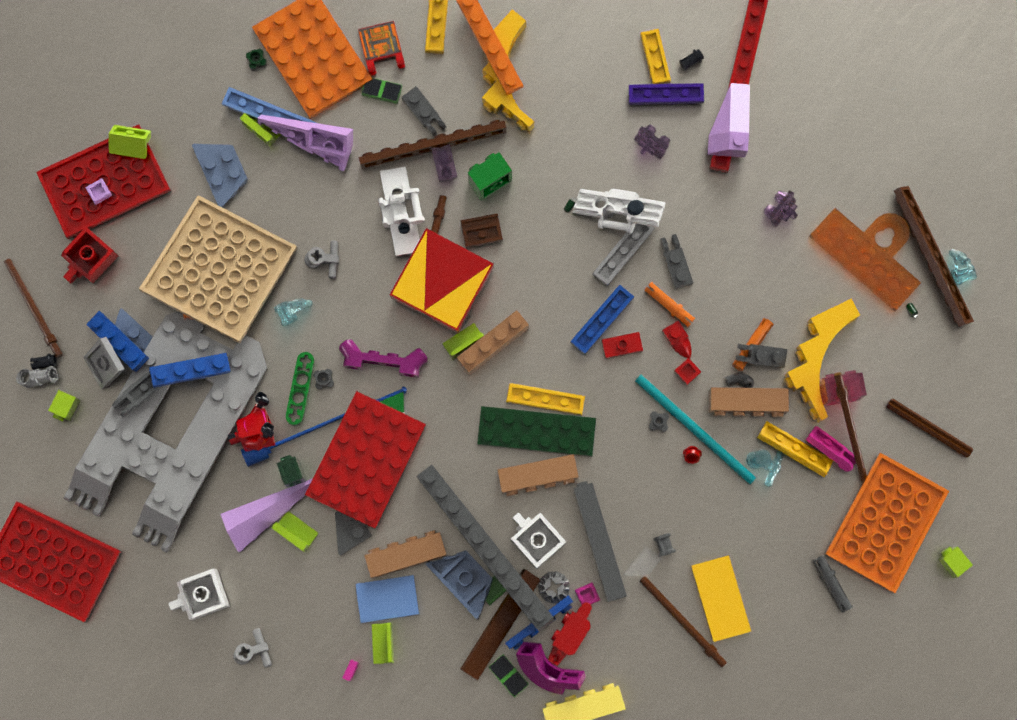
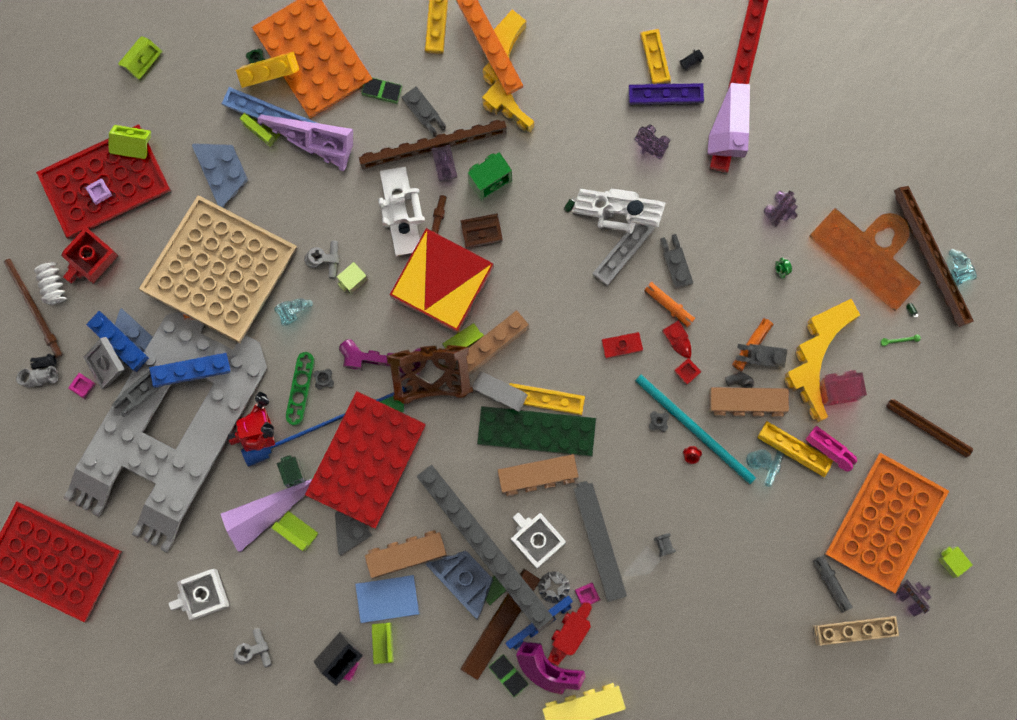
lime brick [48,390,80,422] -> none
flag [358,21,405,76] -> none
blue plate [570,285,634,355] -> none
reddish brown bar [640,576,727,668] -> none
yellow tile [691,555,752,642] -> none
reddish brown bar [834,372,867,481] -> none
none -> white piece [34,262,67,305]
none -> dark pink tile [68,373,96,399]
none -> lime panel [118,36,163,79]
none -> yellow brick [236,52,299,88]
none -> black brick [314,632,363,686]
none -> yellowish green brick [337,262,368,294]
none -> reddish brown fence [387,345,473,404]
none -> light grey beam [472,371,528,412]
none -> green plate [775,257,792,279]
none -> tan brick [813,616,899,646]
none -> bright green hinge [881,334,921,346]
none -> clear purple hips [896,579,932,617]

